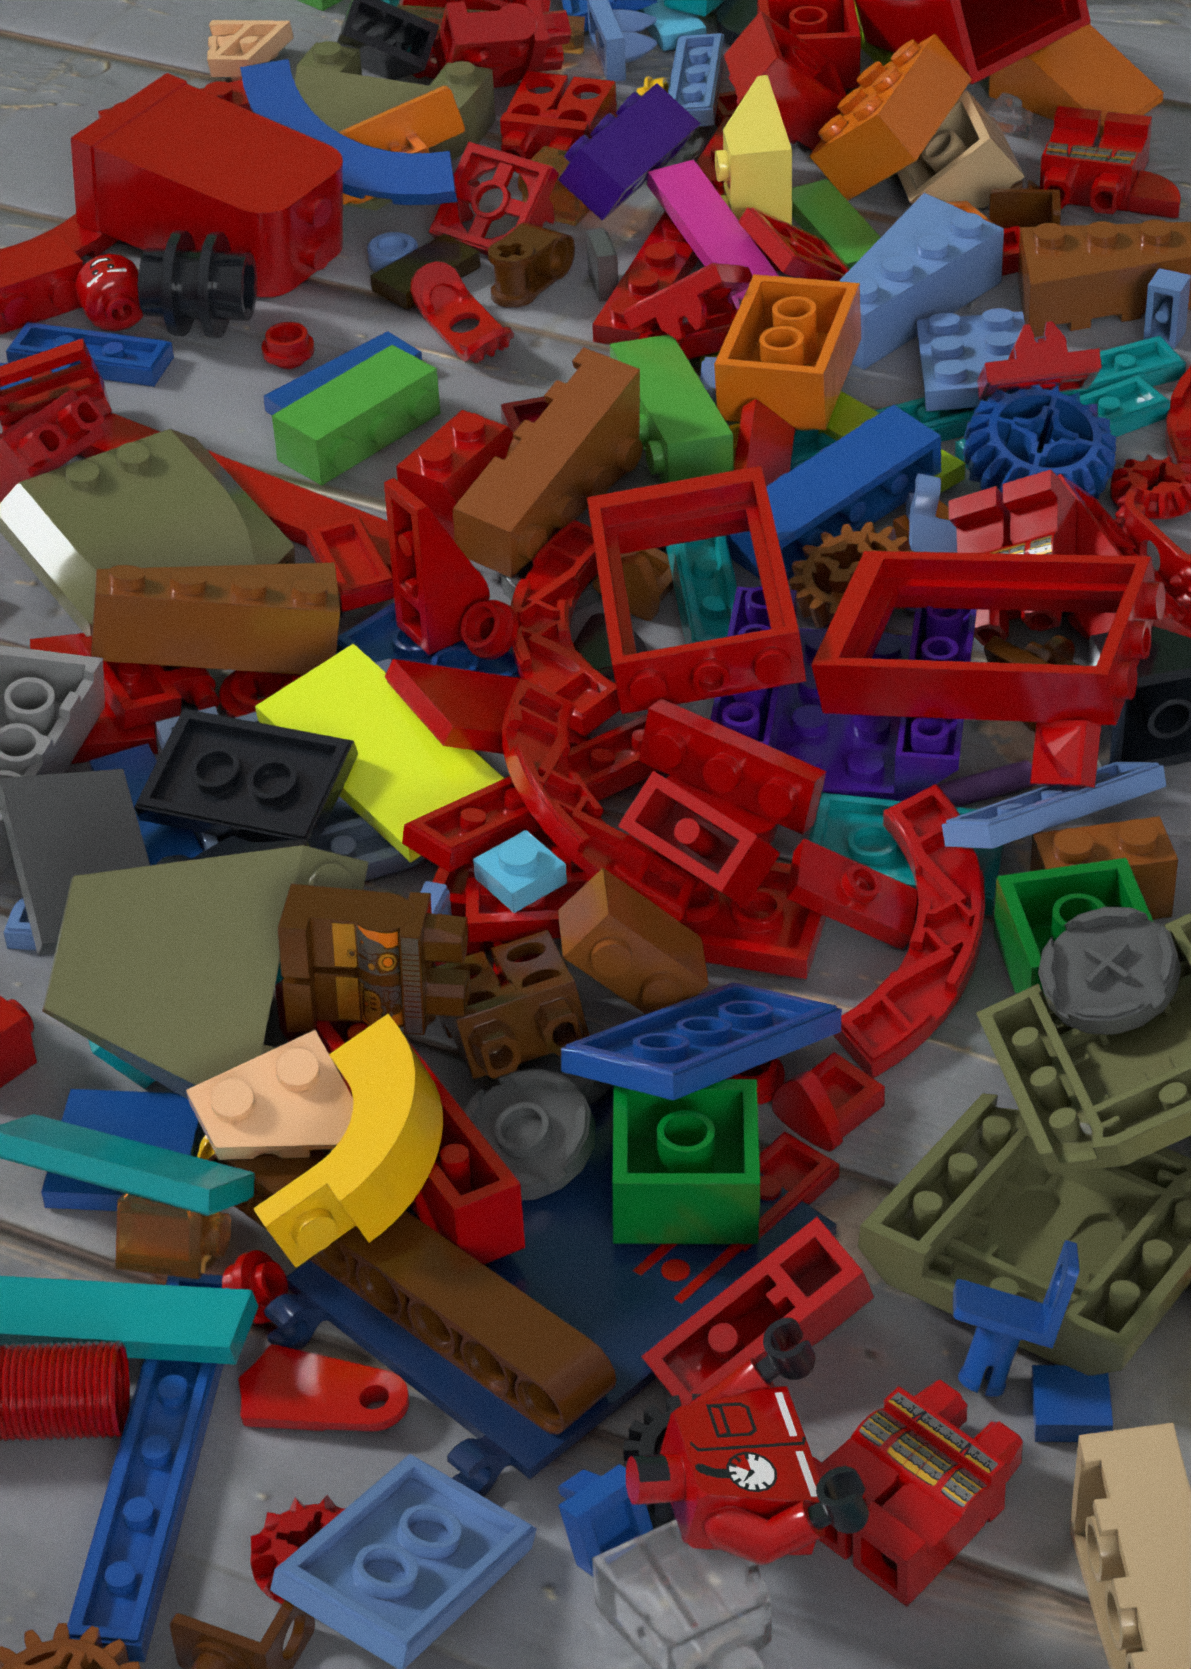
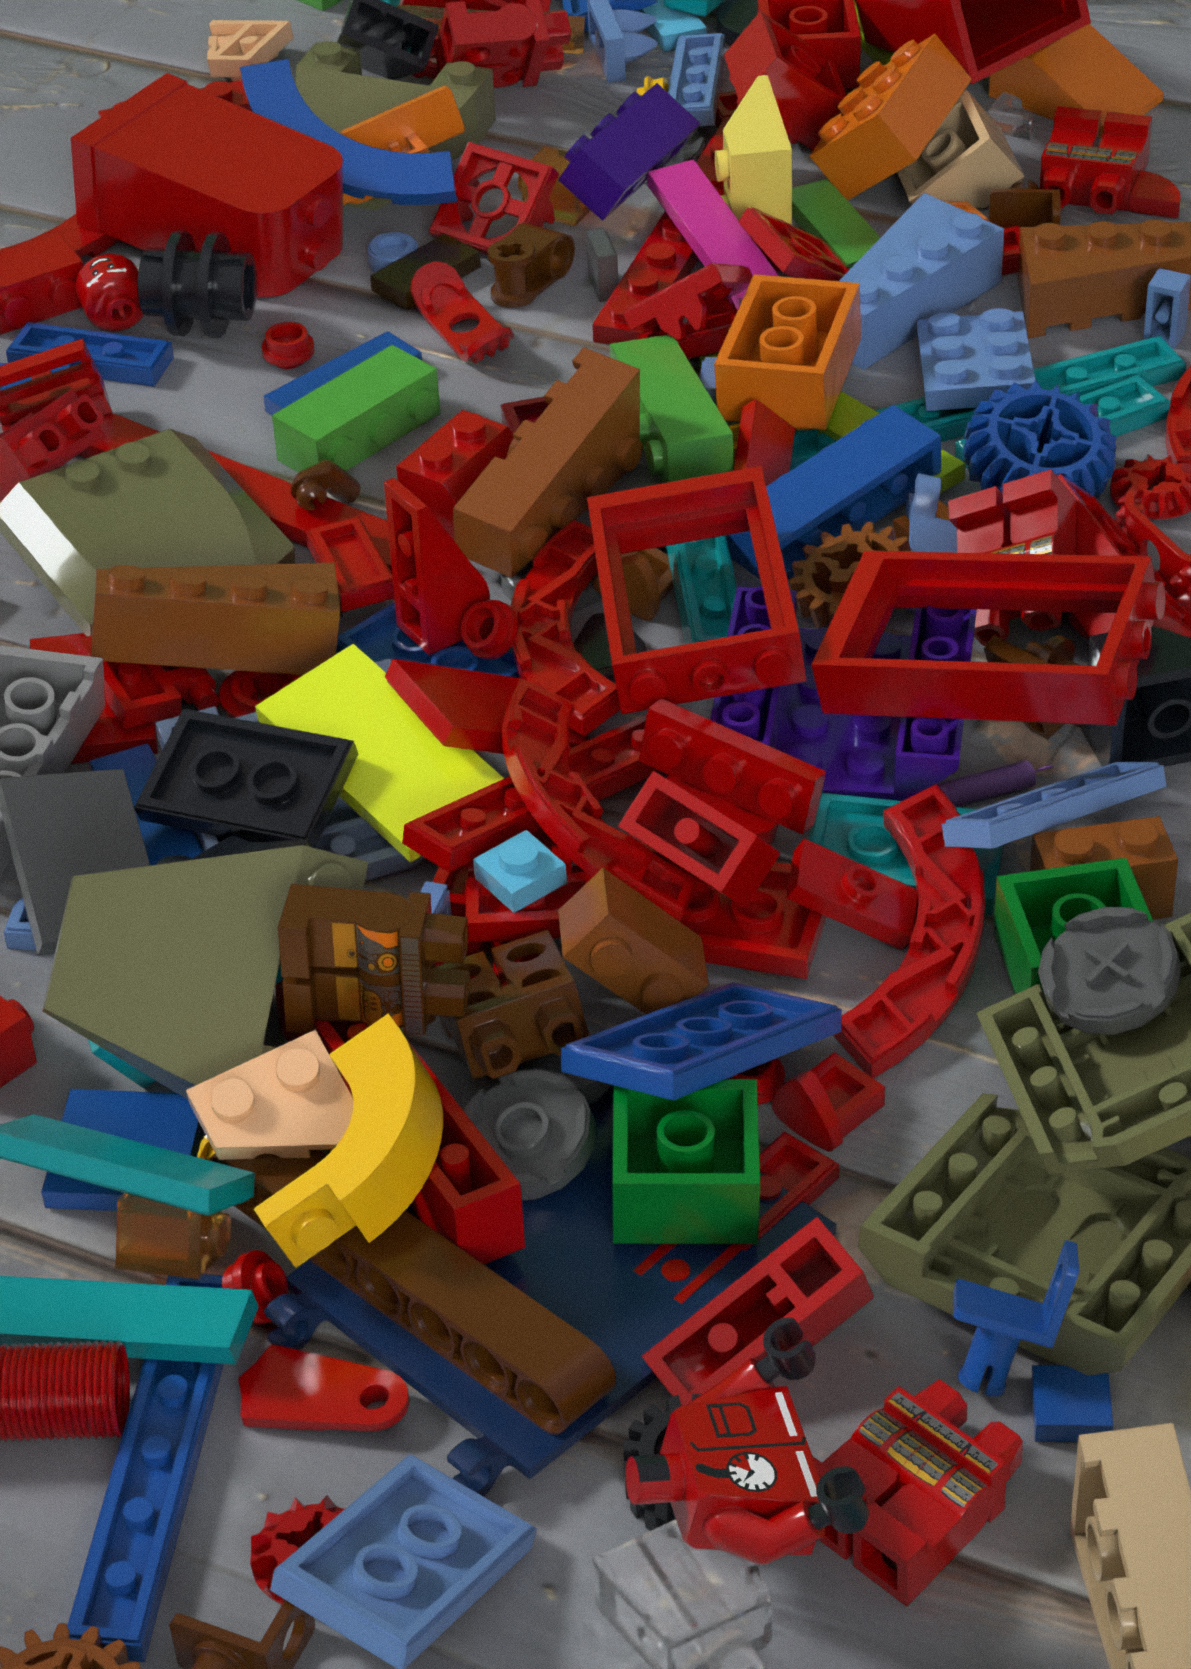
red hips [500,71,617,176] -> none
blue tile [558,1464,656,1579] -> none
red piece [977,321,1102,401] -> none
red tile [1030,720,1101,788] -> none
none -> reddish brown arm [291,460,361,510]

